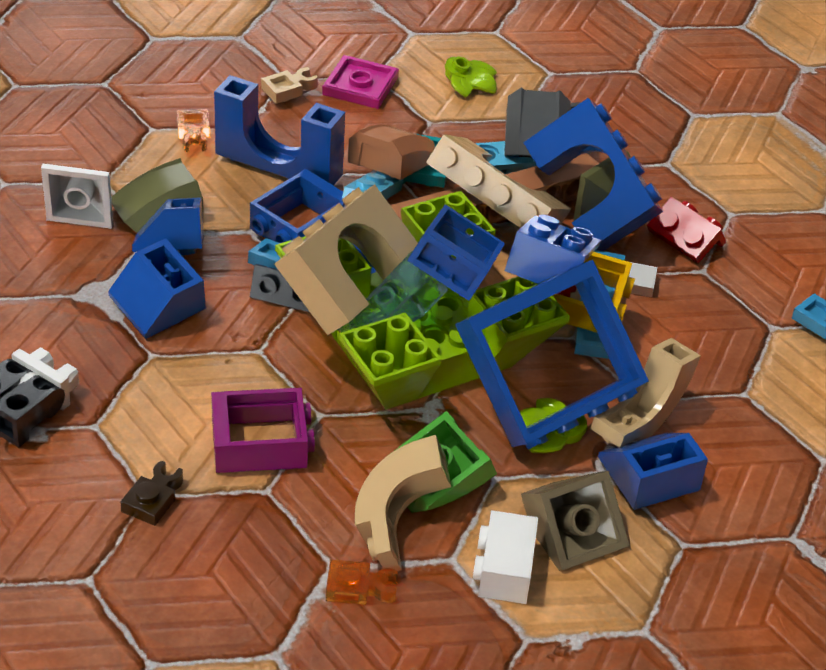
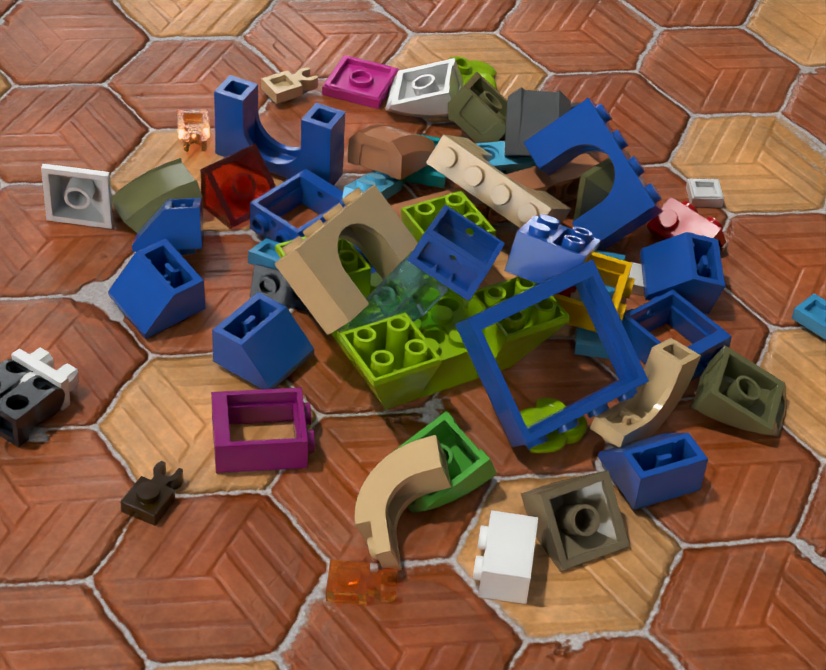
none -> clear red slope [200,144,276,229]
none -> blue slope [212,292,314,389]
none -> white slope [385,58,463,118]
none -> olive slope [448,72,507,143]
none -> blue window [622,290,732,381]
none -> blue slope [640,232,725,314]
none -> white tile [686,179,724,208]
none -> olive slope [690,346,787,436]

